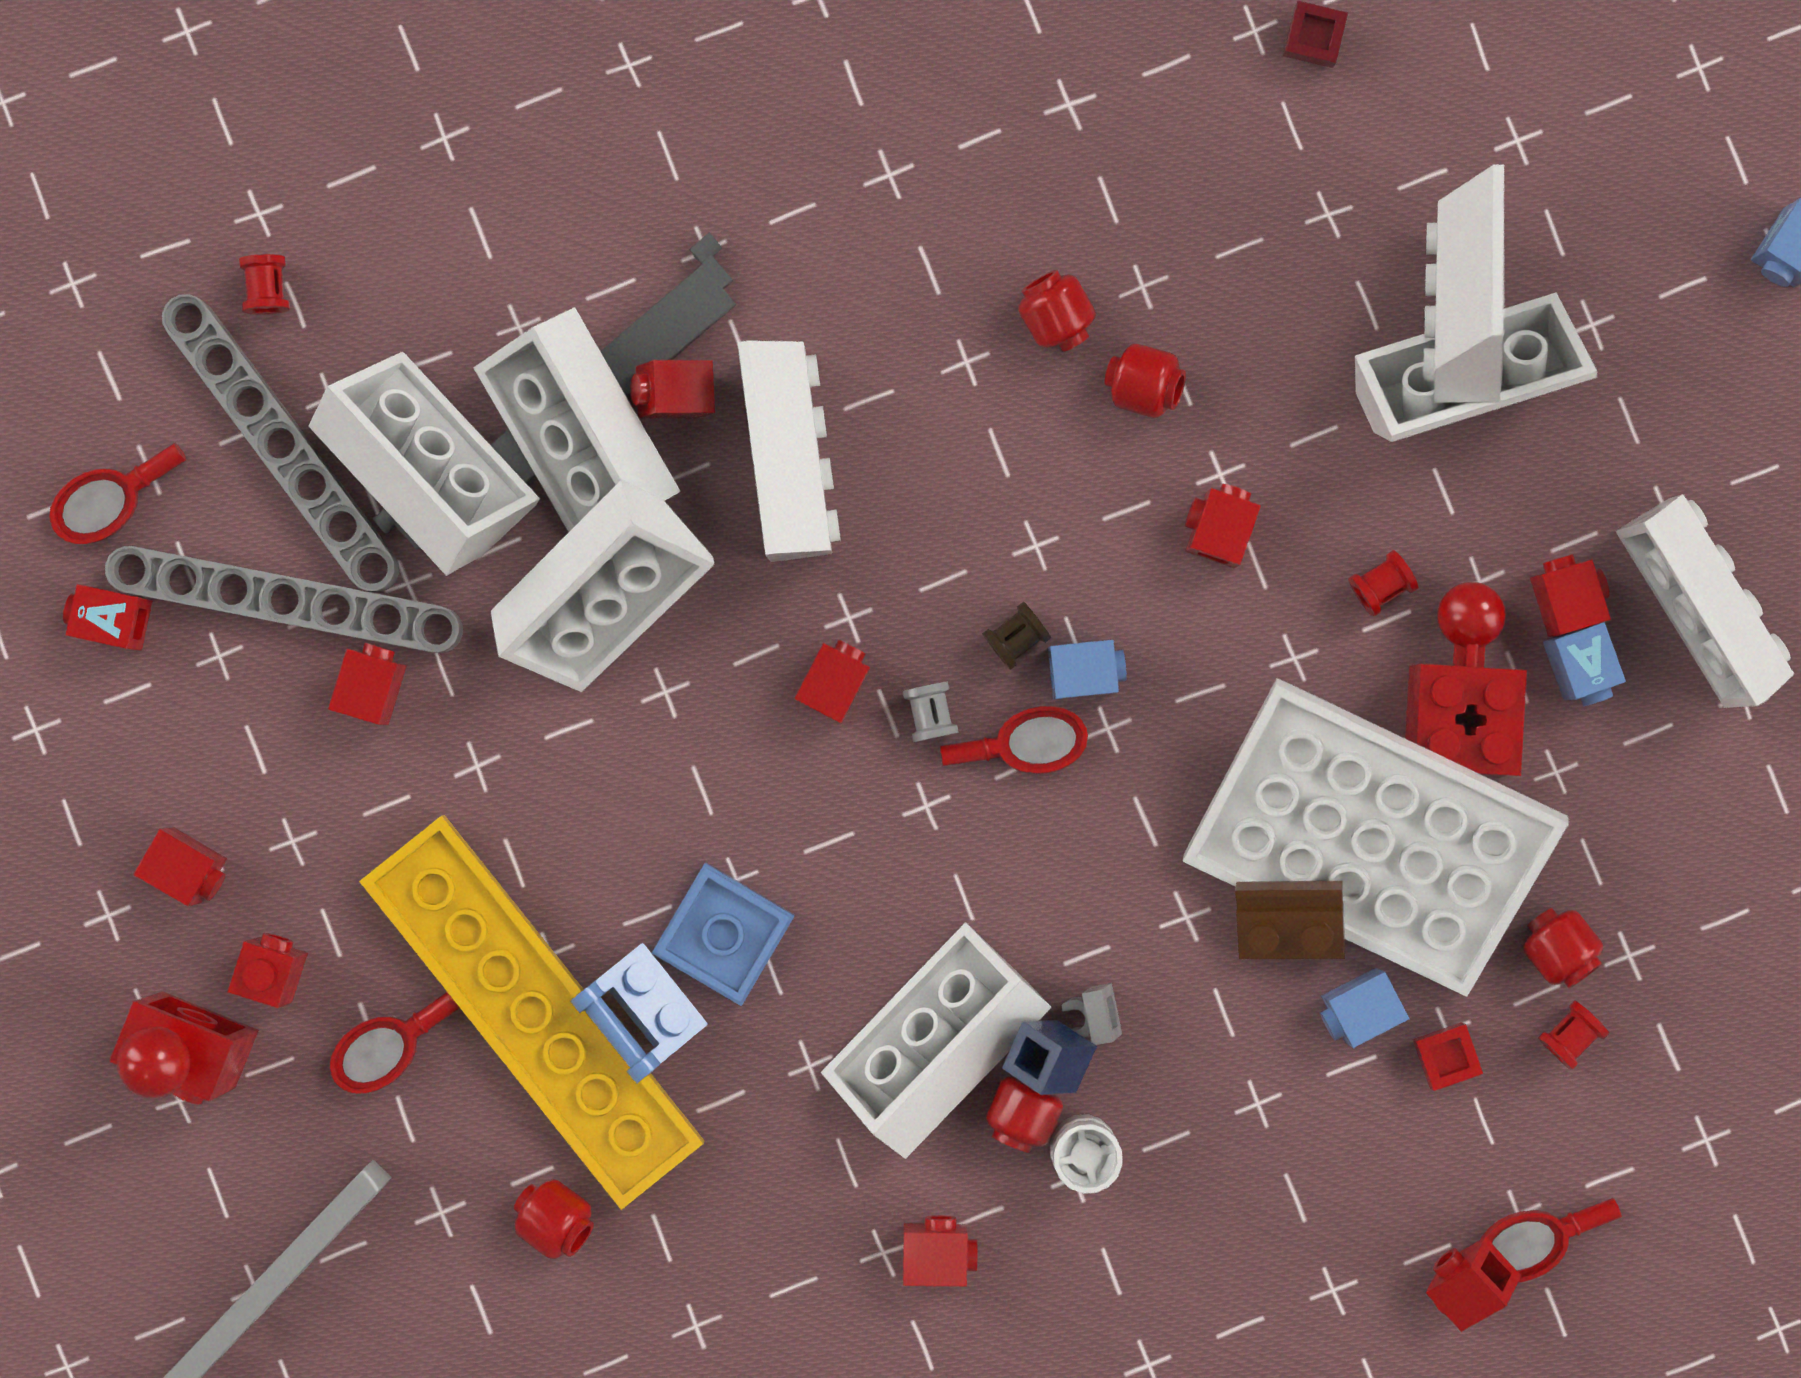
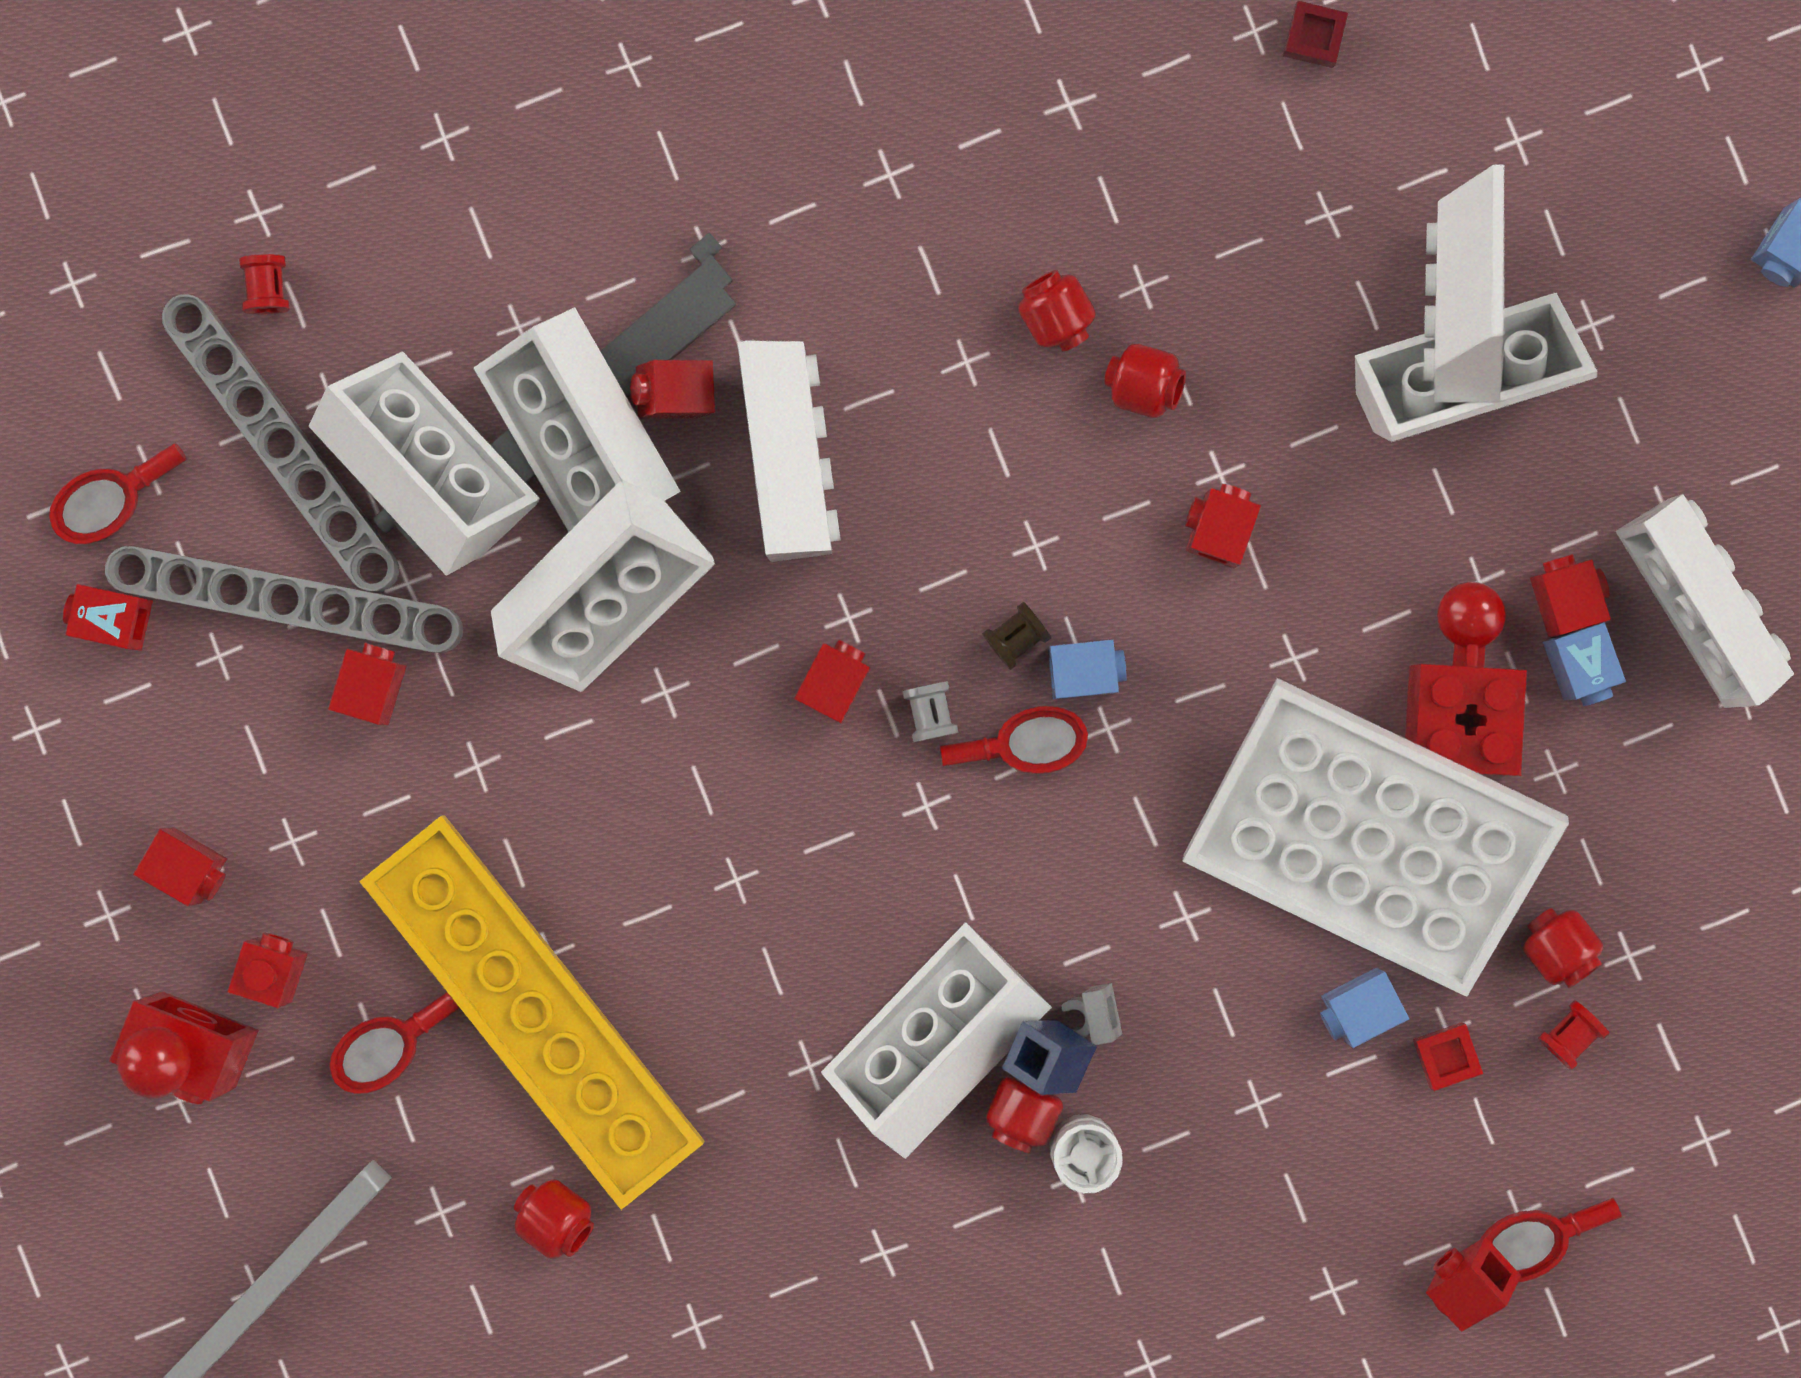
plate [570,943,708,1084] -> none
medium blue tile [652,863,795,1006] -> none
red brick [903,1215,978,1287] -> none
reddish brown plate [1235,881,1345,959] -> none
red bush [1348,550,1419,617] -> none

